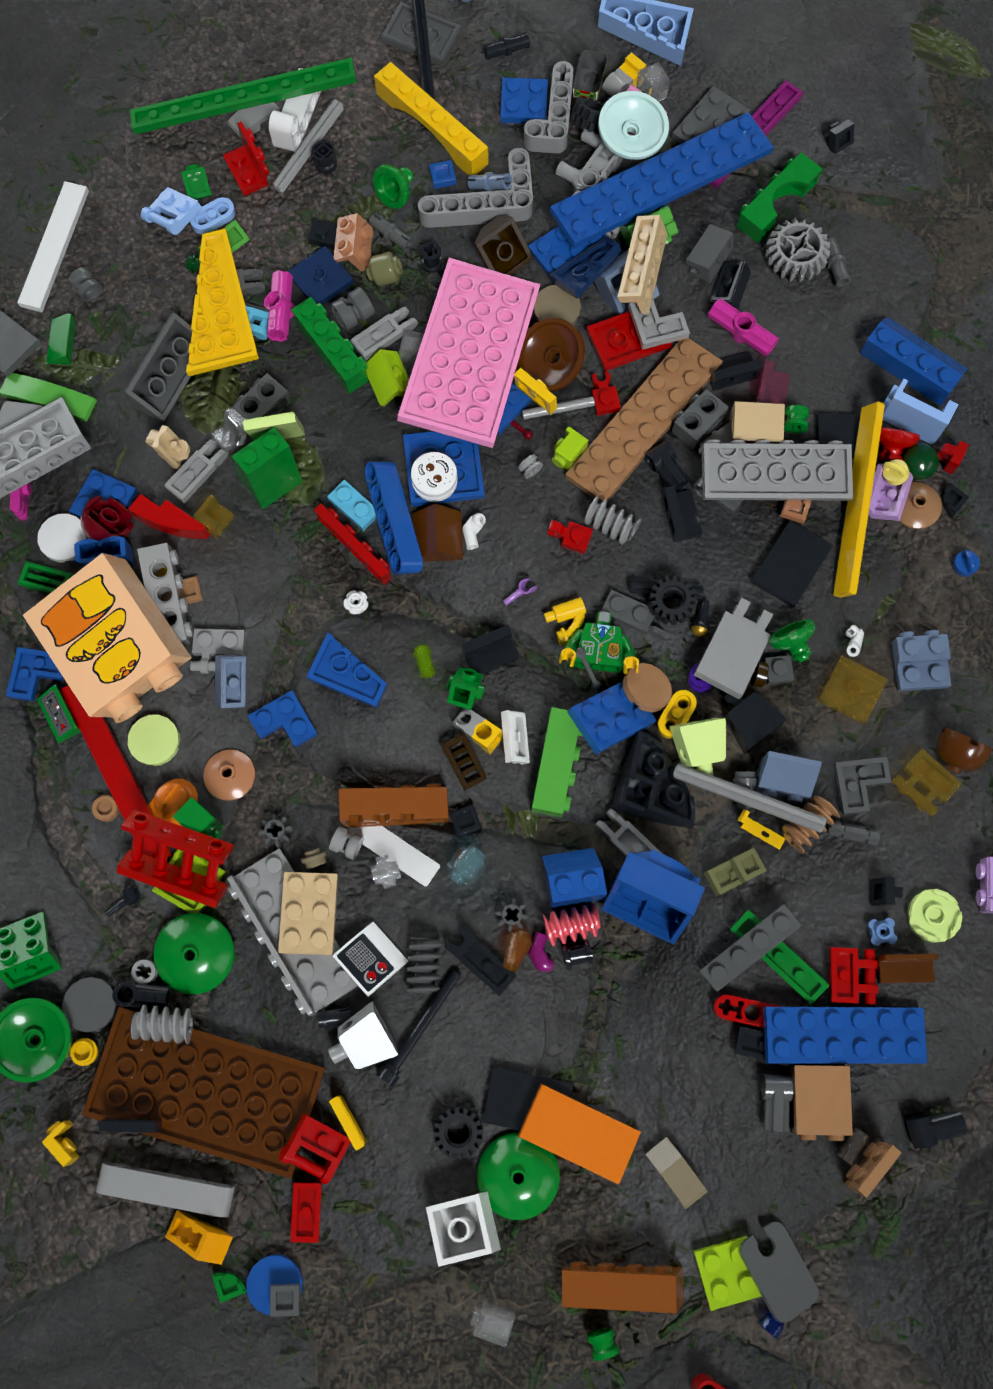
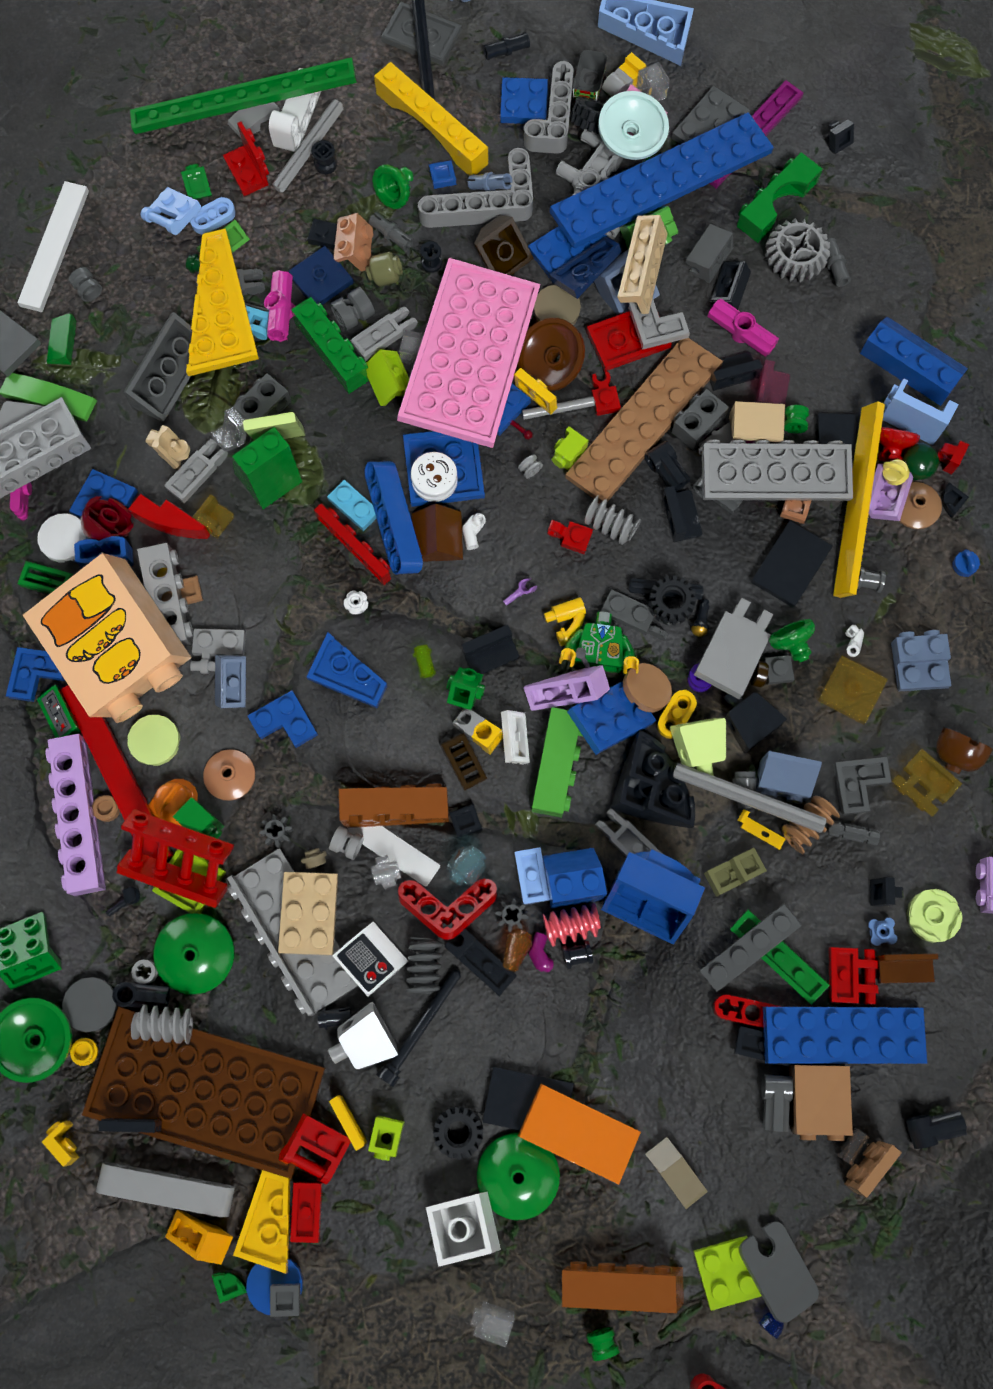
none -> lavender brick [45,734,106,896]
none -> yellow wing [233,1170,290,1274]
none -> lime brick [368,1115,405,1161]
none -> red beam [398,879,497,940]
none -> light blue plate [514,847,550,905]
none -> lavender slope [524,665,610,711]
none -> dark grey bush [857,566,886,593]

